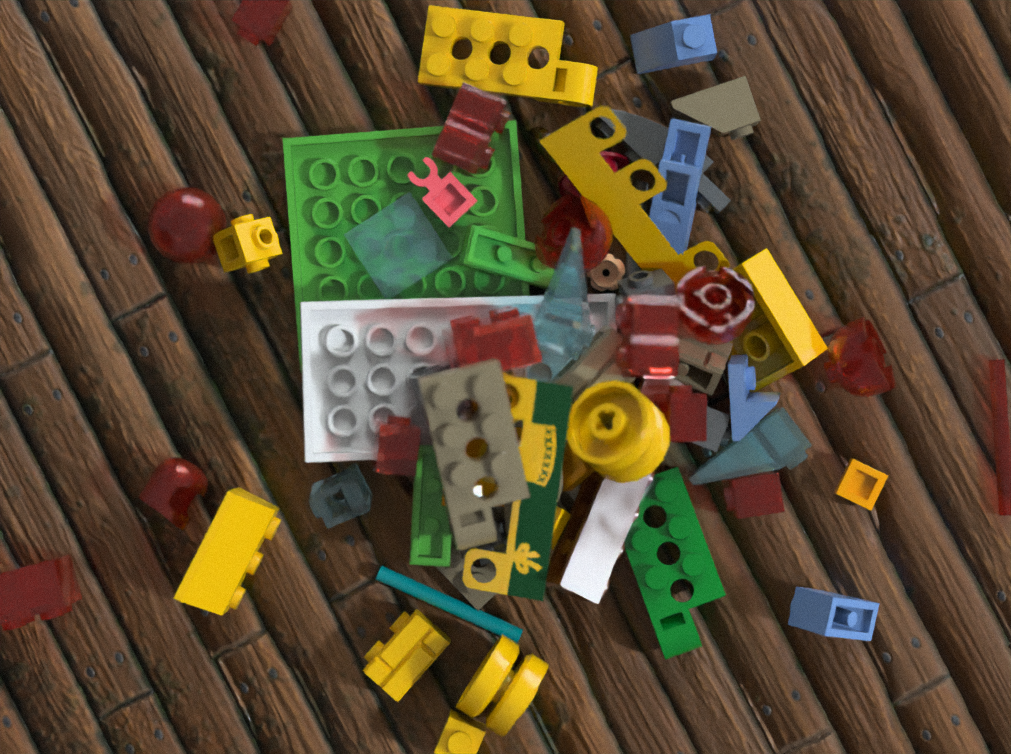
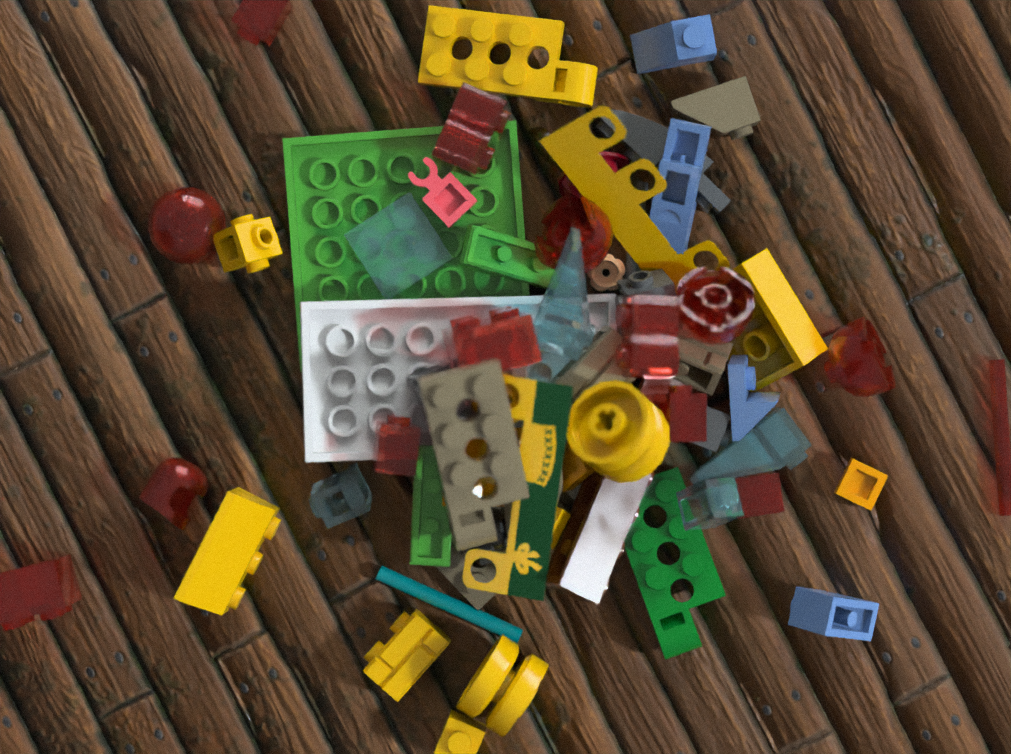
none -> clear light blue brick [676,477,744,531]

